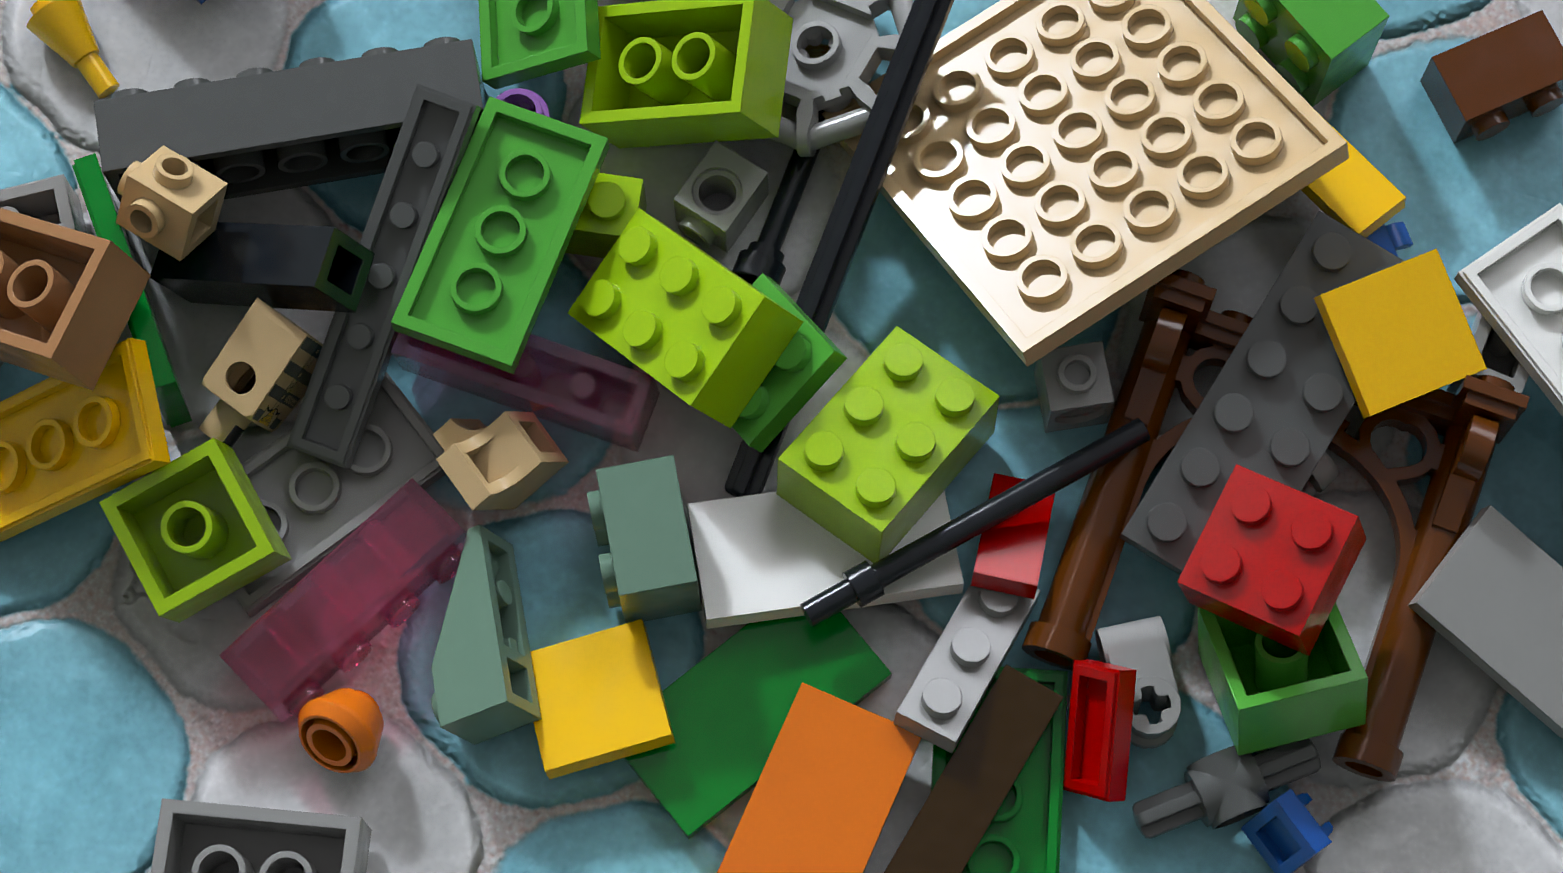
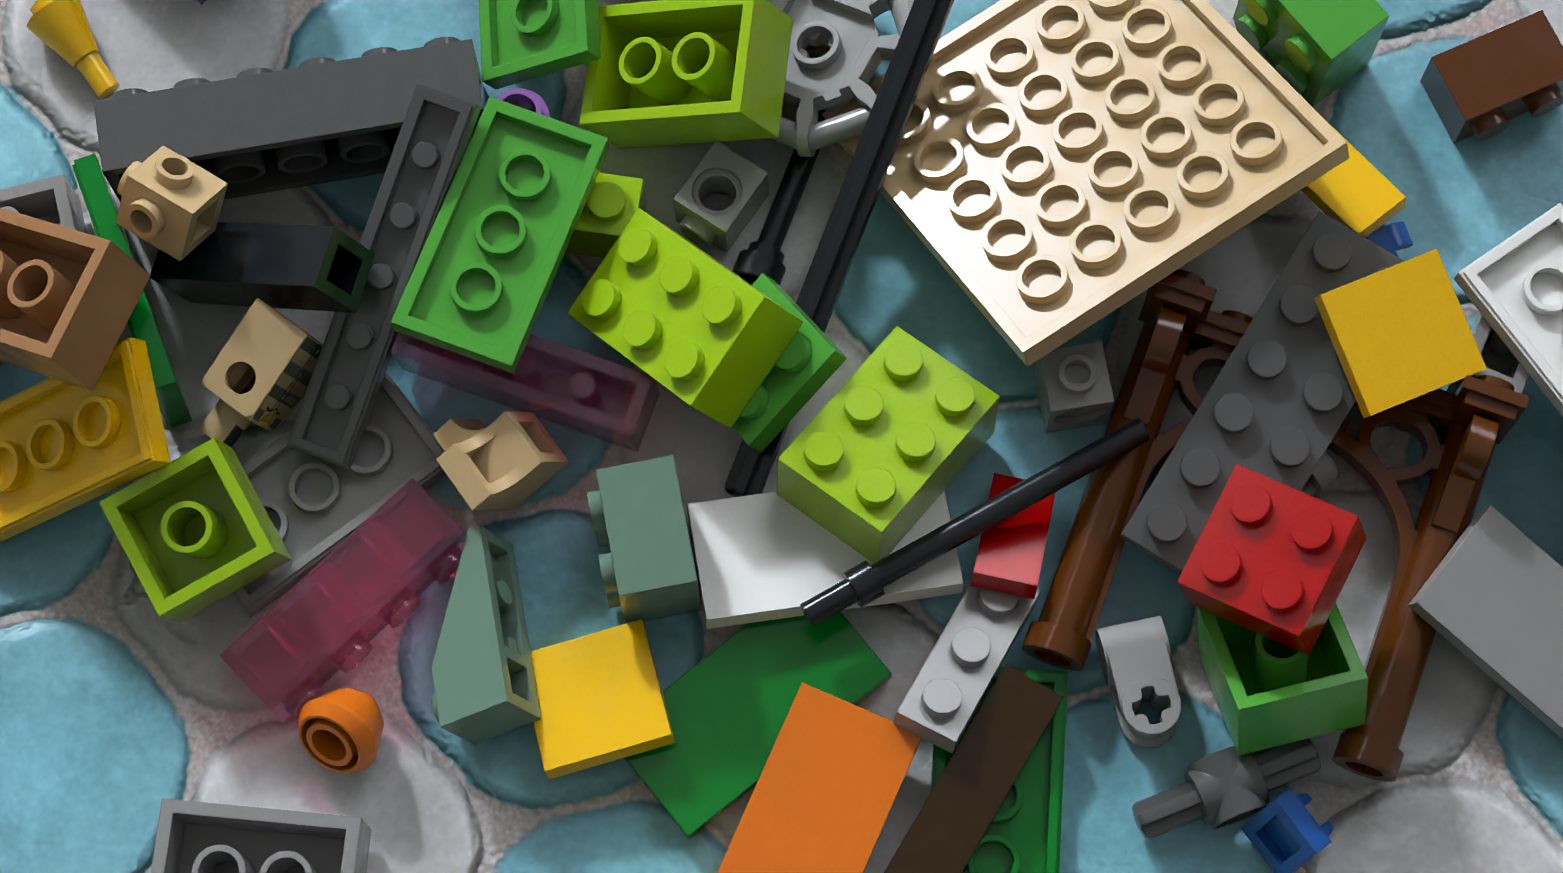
red tile [1063,659,1137,802] -> none

